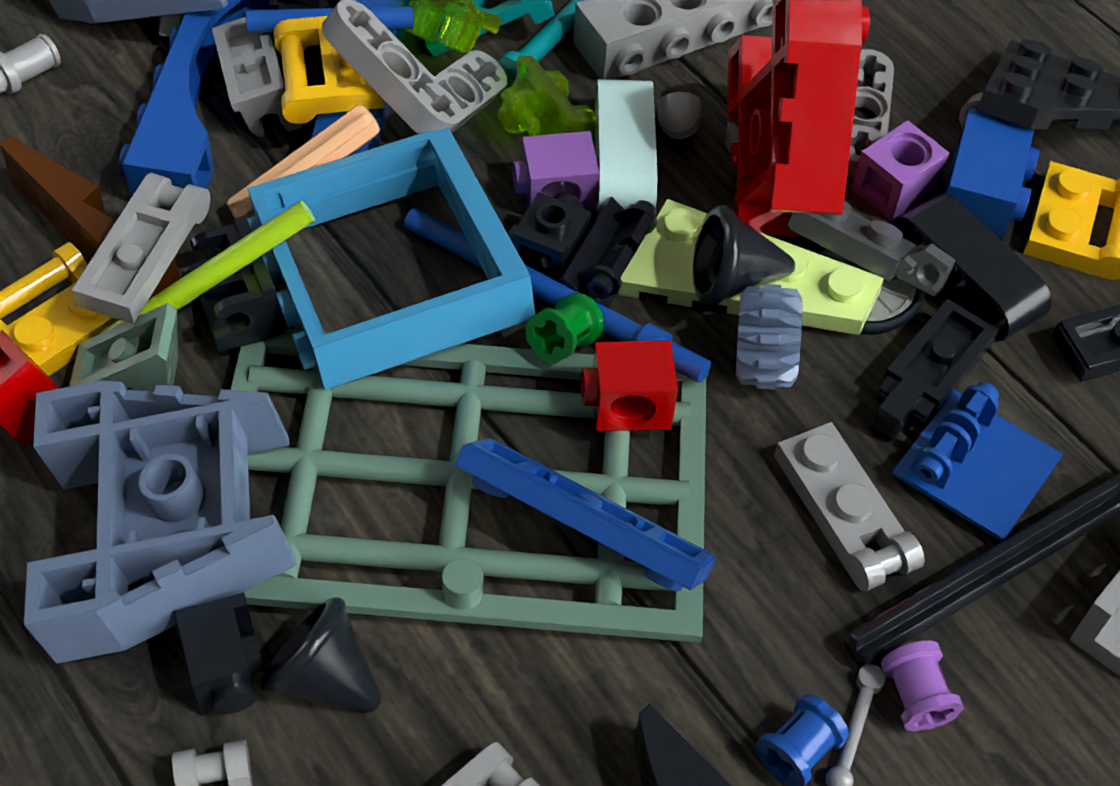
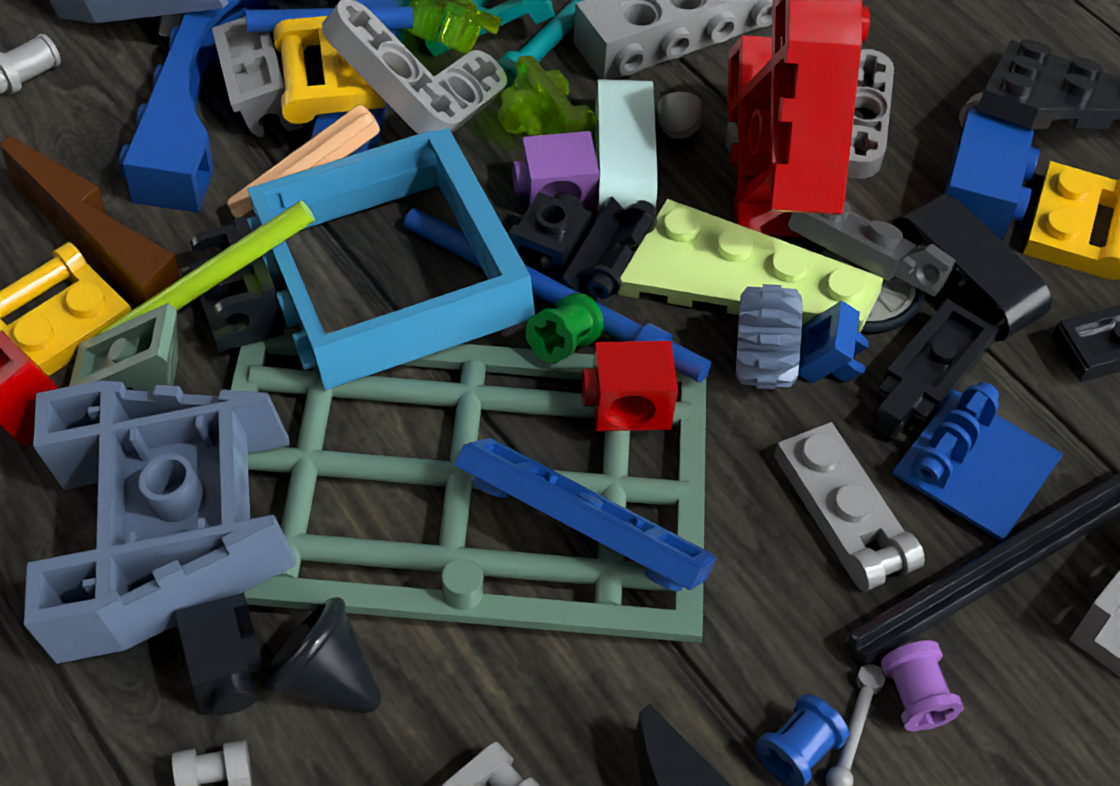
light grey plate [71,173,210,324] -> none
black hat [692,204,796,307] -> none
medium lavender brick [851,120,949,222] -> none
none -> blue tile [798,300,869,384]

